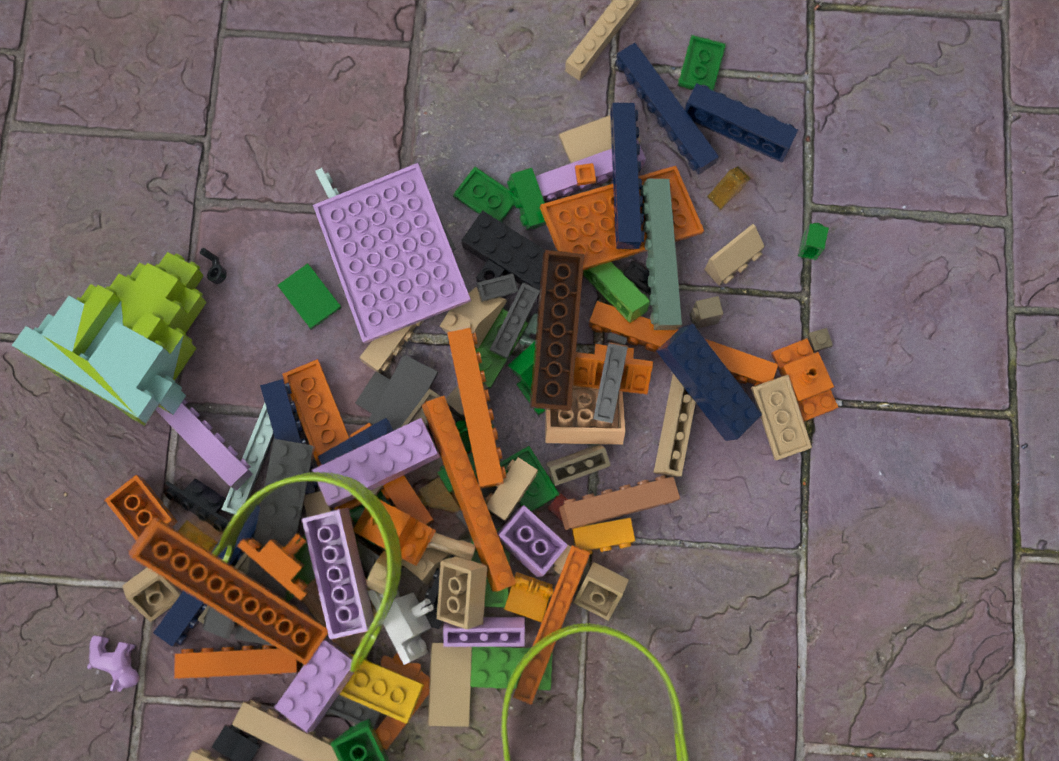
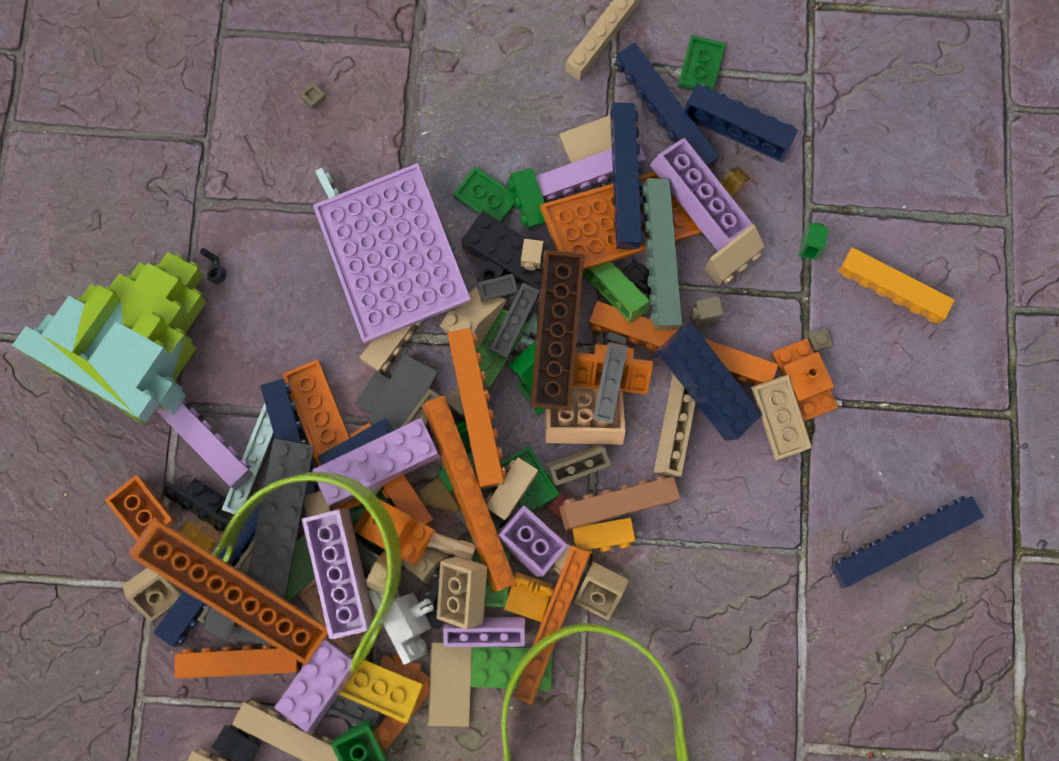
lavender animal [87,636,140,692] -> none
orange brick [237,533,309,601] -> none
green tile [277,263,342,330] -> none
orange plate [574,163,596,186] -> none
none -> dark tan plate [299,83,326,109]
none -> tan brick [521,239,543,270]
none -> lavender brick [650,138,752,251]
none -> dark blue brick [830,495,984,589]
none -> light orange brick [838,247,955,324]

